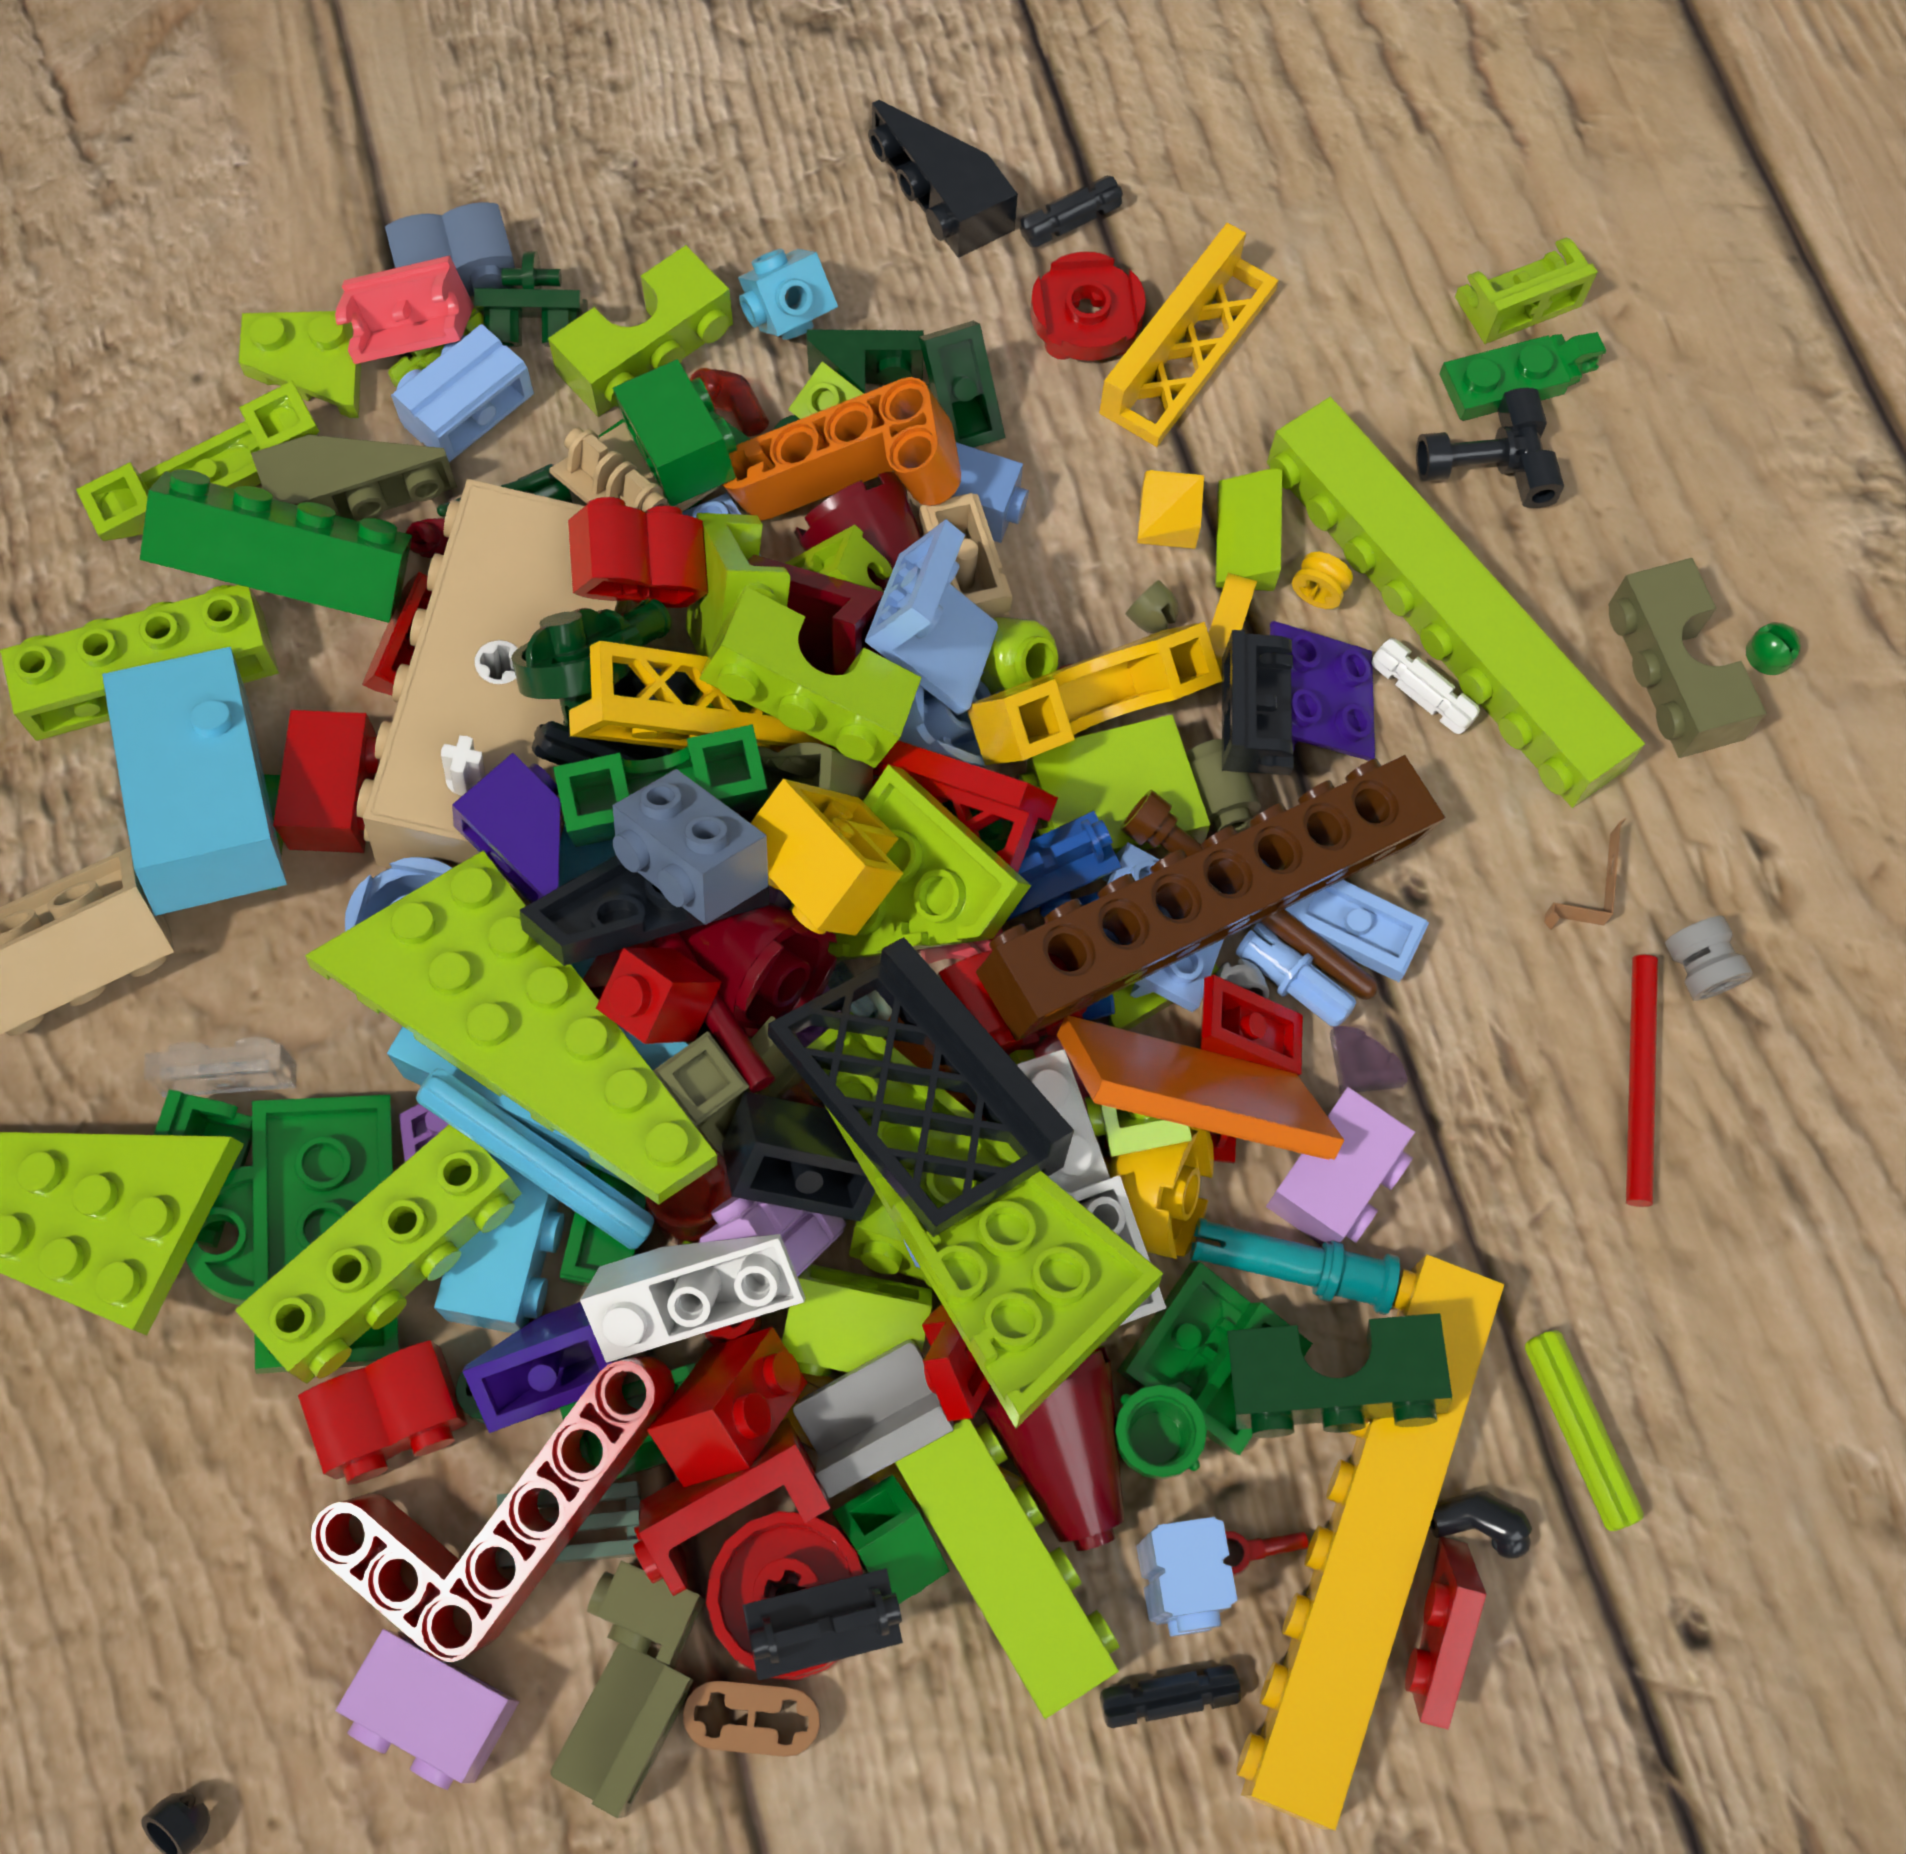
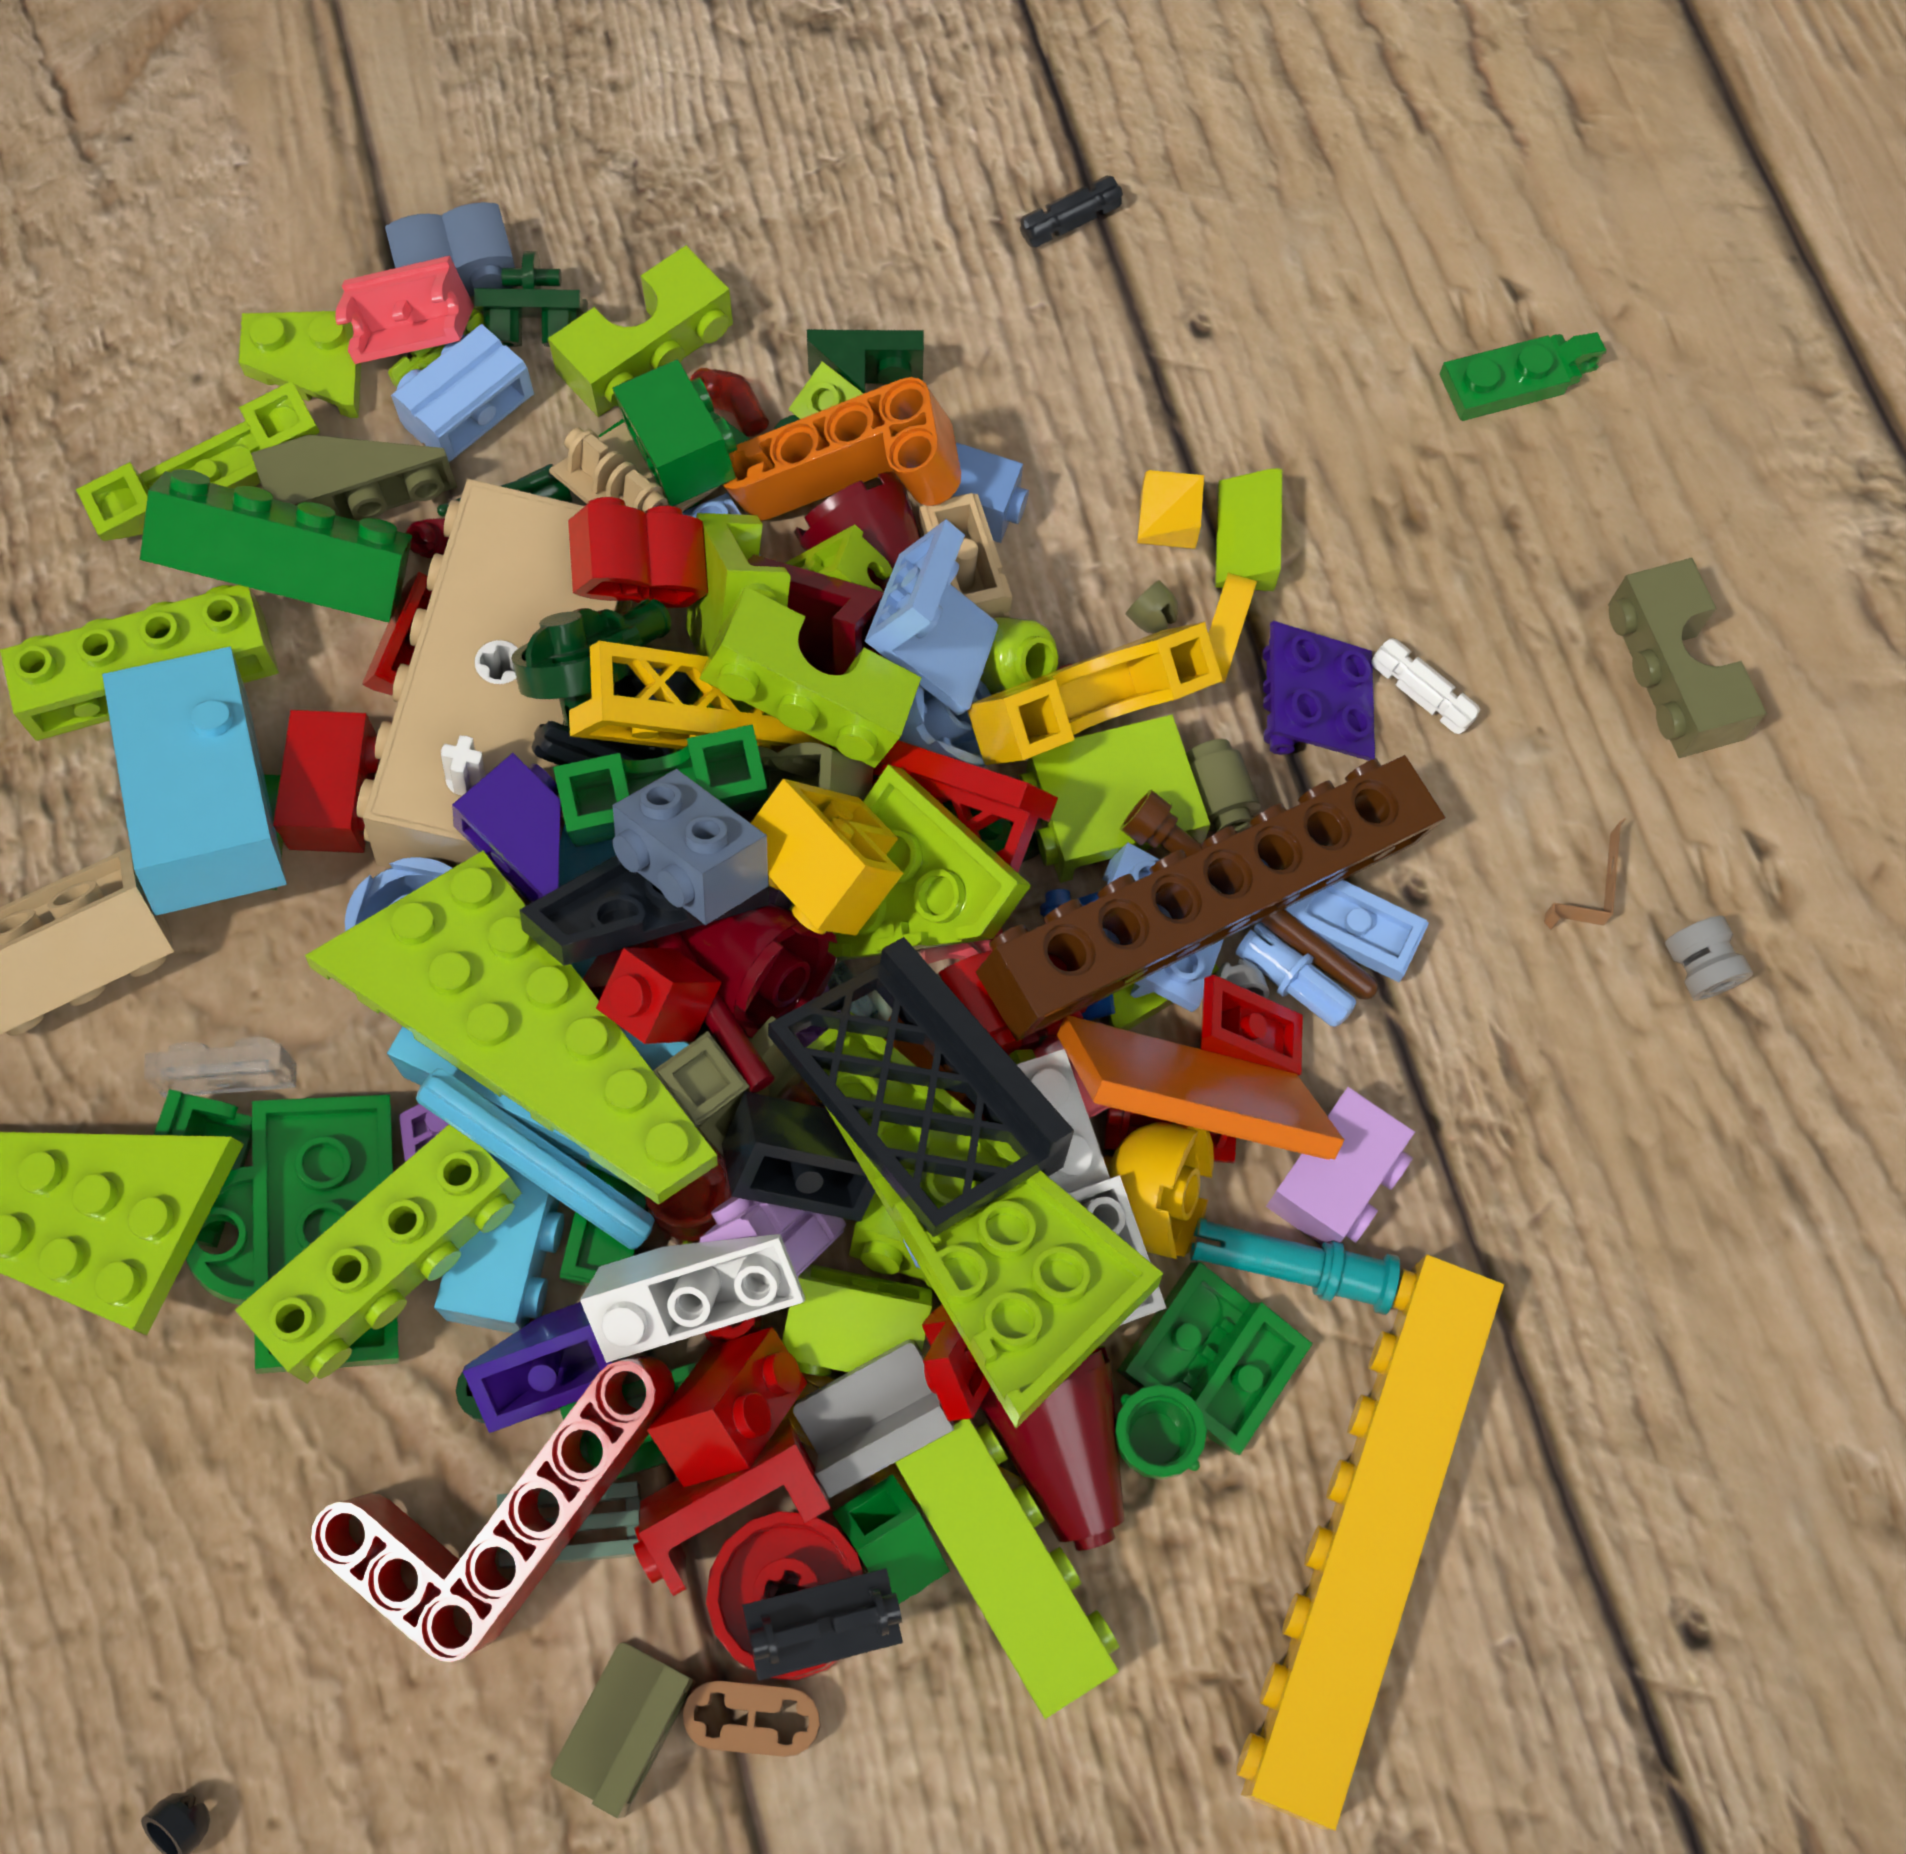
red brick [298,1340,468,1485] -> none
lavender brick [335,1629,519,1790] -> none
olive brick [587,1560,705,1668] -> none
medium azure brick [738,249,838,340] -> none
black slope [868,100,1018,258] -> none
dark green slope [919,320,1006,448] -> none
blue hinge [1006,811,1122,922] -> none
red plate [1030,252,1146,361] -> none
lime bracket [1085,1096,1192,1157] -> none
yellow fence [1099,222,1279,447] -> none
black axle [1100,1664,1241,1728] -> none
light blue brick [1136,1517,1238,1637] -> none
black hinge [1222,630,1294,775] -> none
red hand [1225,1531,1308,1576] -> none
dark green arch [1227,1313,1452,1438] -> none
lime brick [1267,396,1645,808] -> none
yellow bush [1291,551,1353,609] -> none
clear purple tile [1329,1026,1408,1094] -> none
red wing [1405,1537,1487,1730] -> none
black bar [1416,388,1564,508] -> none
black arm [1430,1491,1532,1559] -> none
lime hinge [1455,237,1598,344] -> none
lime axle [1525,1330,1644,1531] -> none
red bar [1626,954,1658,1207] -> none
green hinge [1746,622,1801,675] -> none

